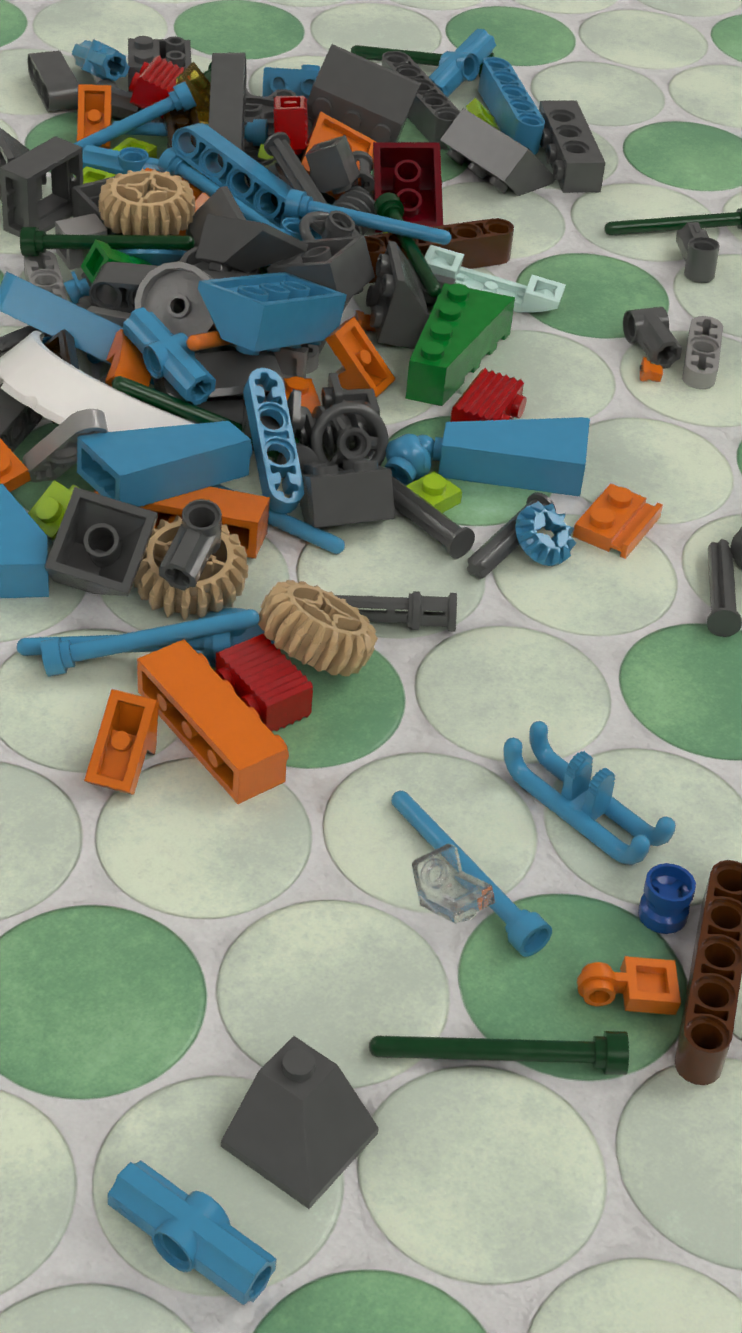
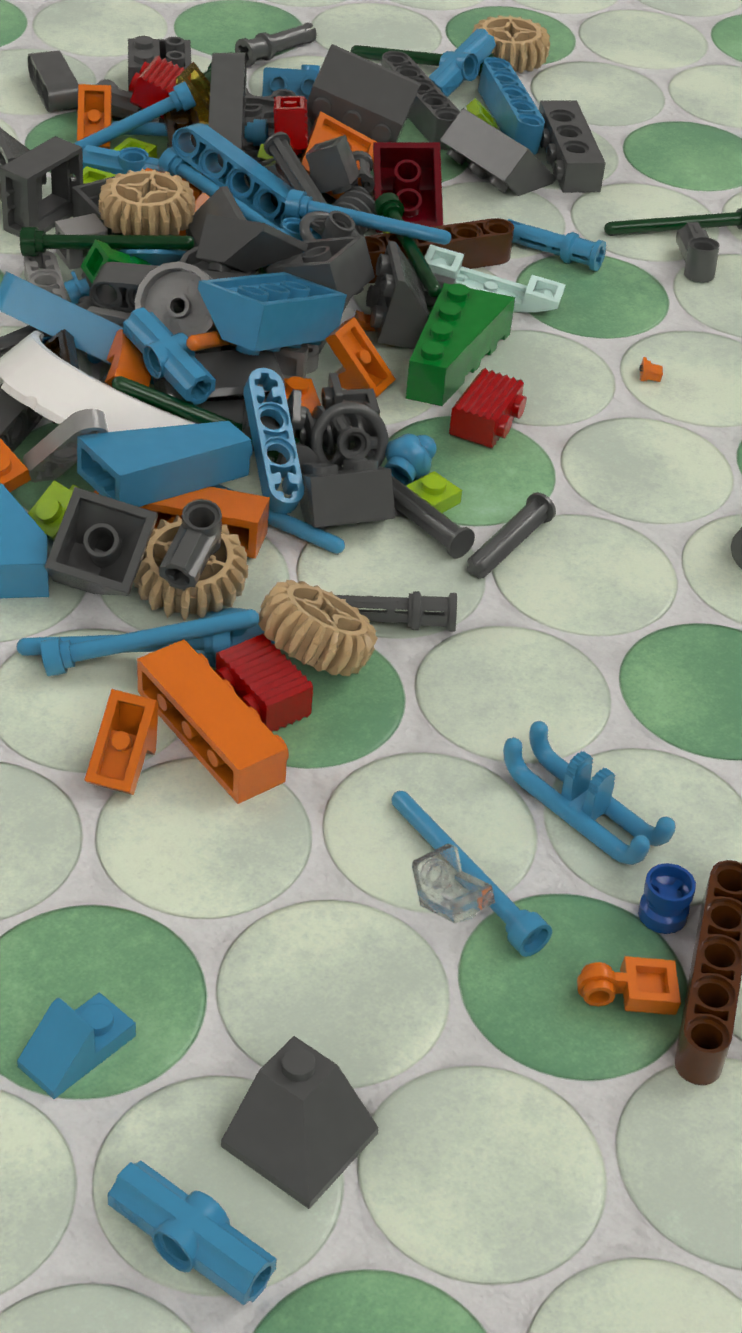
dark azure piece [72,39,130,81] -> none
dark green piece [369,1031,629,1075] -> none
dark azure slope [432,417,590,497] -> none
dark azure gear [515,501,577,566] -> none
orange plate [573,484,663,559] -> none
dark grey piece [623,307,682,369] -> none
light grey beam [682,316,723,389] -> none
dark grey axle [707,539,742,637] -> none
none -> dark azure slope [17,992,136,1099]
none -> dark grey pin [235,22,317,67]
none -> tan gear [472,15,550,73]
none -> dark azure pin [508,219,606,271]

